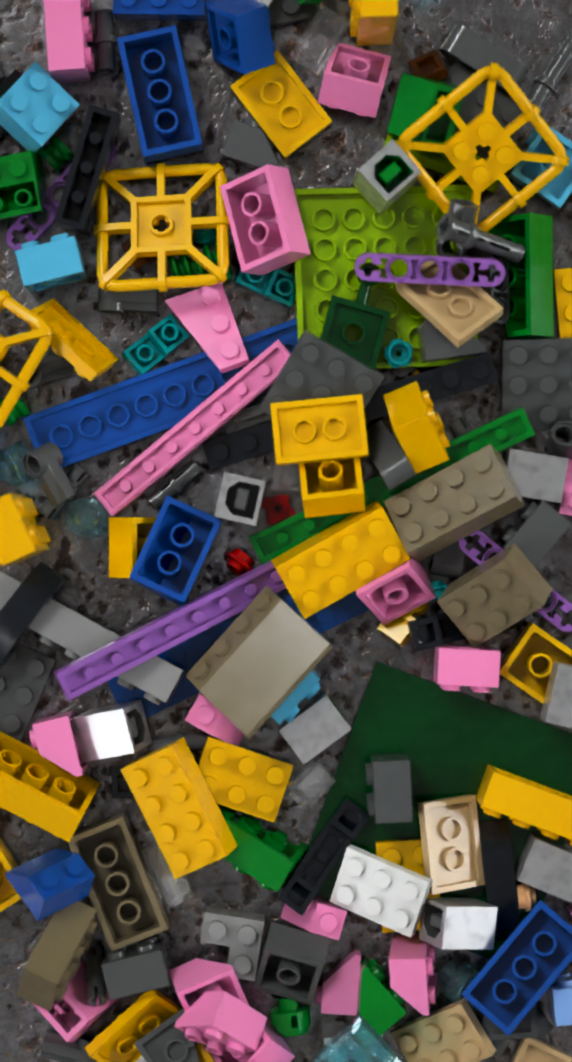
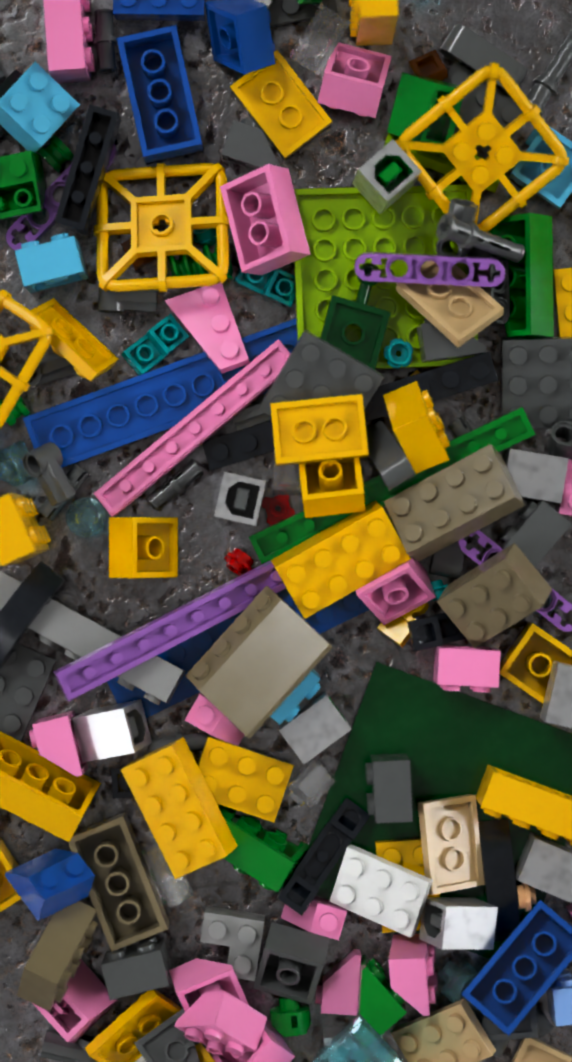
dark grey pin [84,944,107,1006] -> none
blue slope [129,495,222,606] -> none

